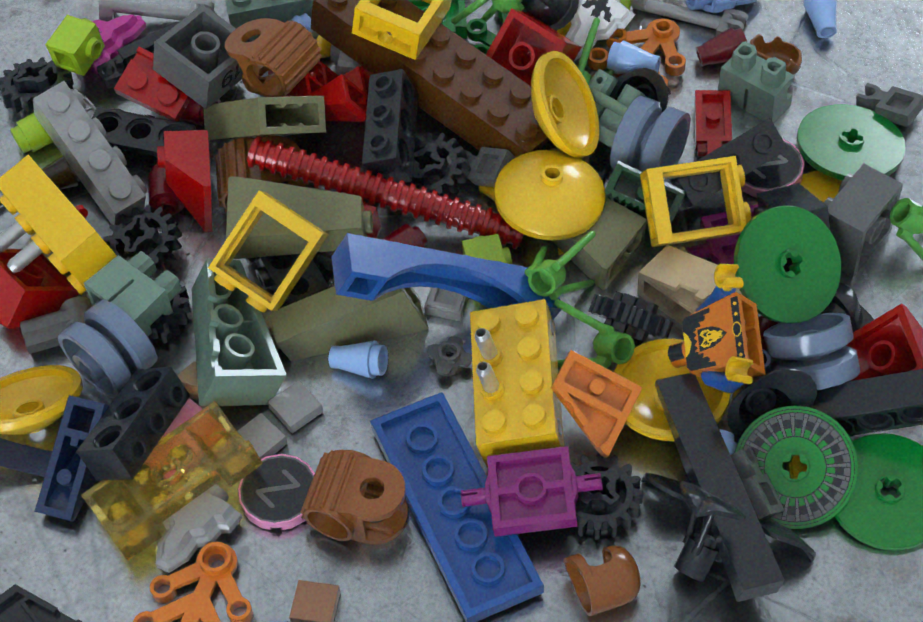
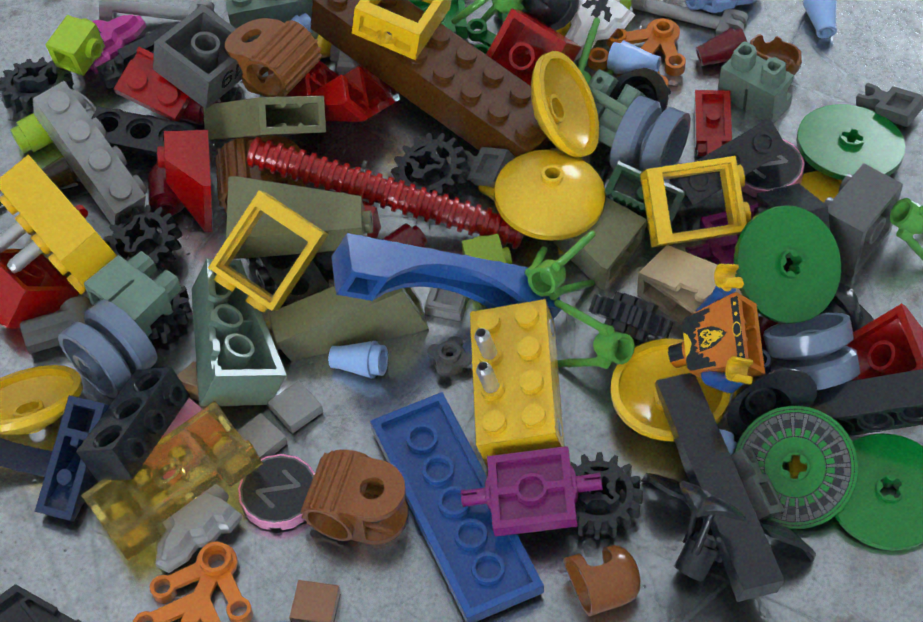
black brick [362,69,419,183] -> none
orange wing [551,350,643,458] -> none

